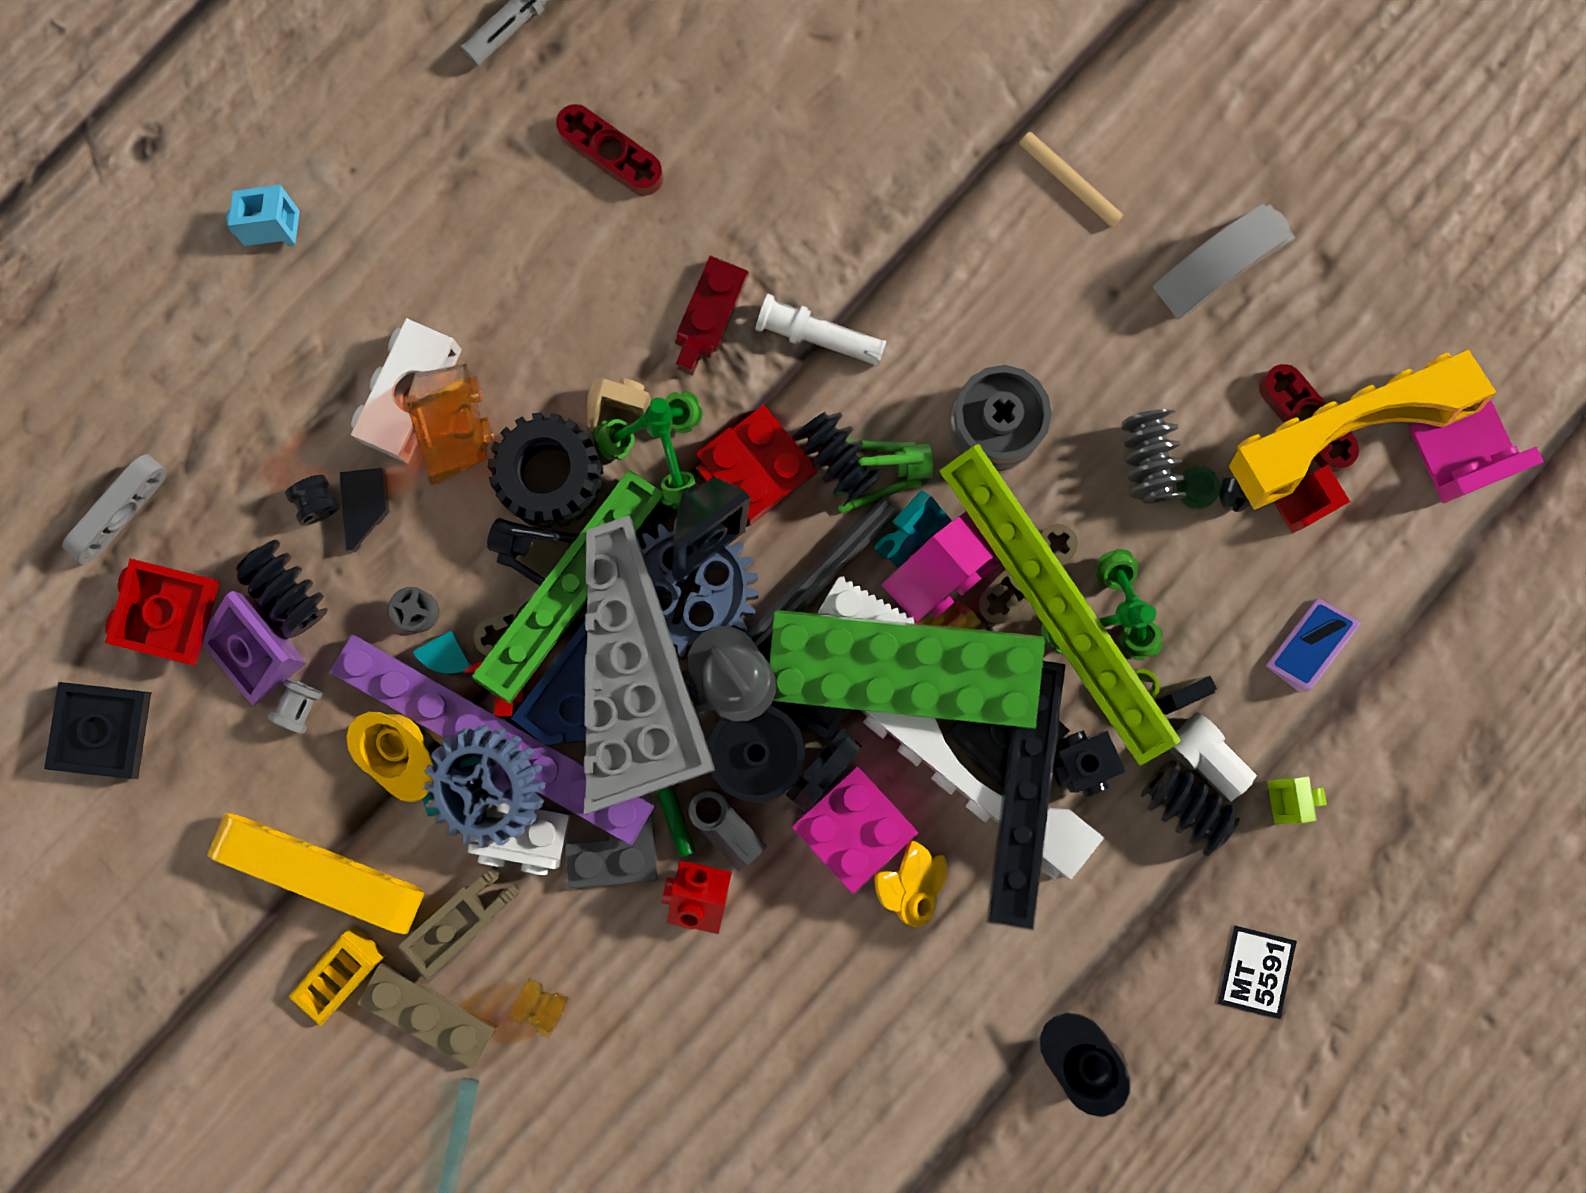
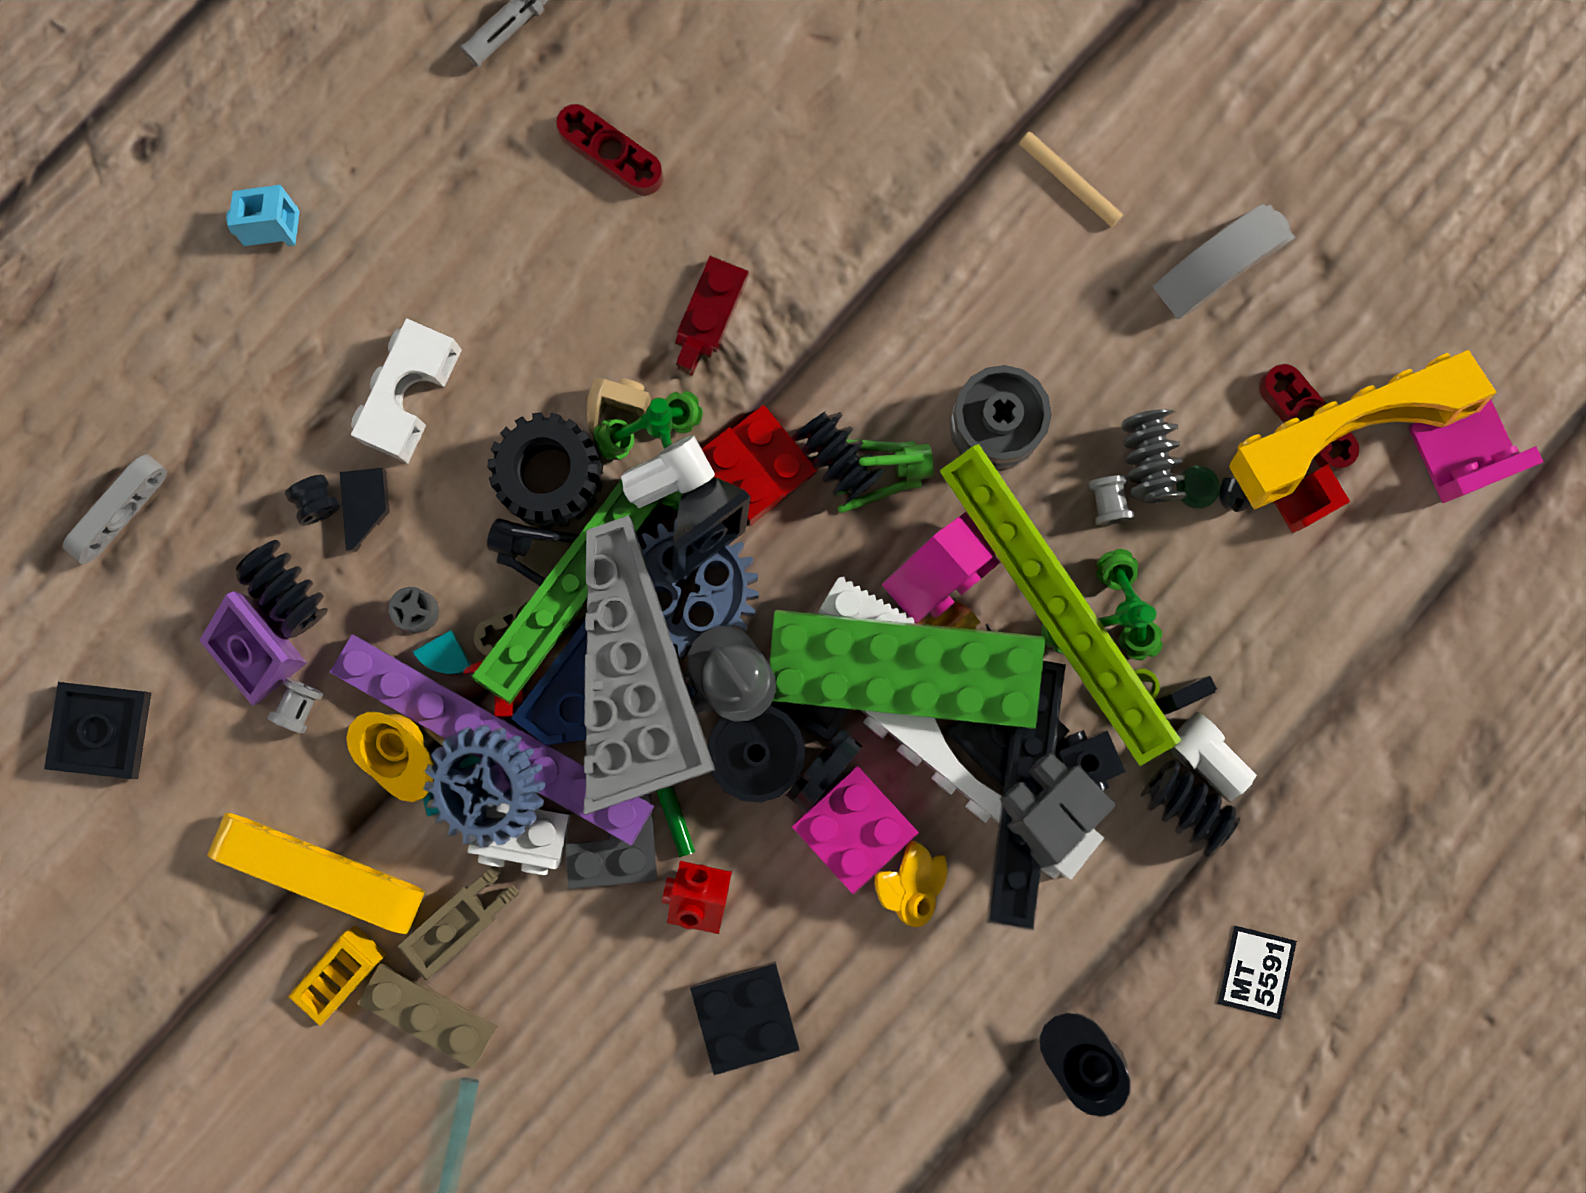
red plate [105,558,220,666] -> none
clear orange slope [406,363,494,486] -> none
clear yellow wheel [509,978,570,1039] -> none
dark grey piece [689,788,767,872] -> none
dark grey axle [746,498,897,653] -> none
white pin [755,294,887,367] -> none
teal plate [874,490,952,568] -> none
dark tan beam [976,524,1078,626] -> none
slope [1266,598,1361,693] -> none
lime tile [1267,776,1327,824] -> none
none -> white piece [621,435,715,508]
none -> black plate [690,961,800,1075]
none -> dark grey hips [999,754,1116,868]
none -> light grey bush [1088,475,1135,526]

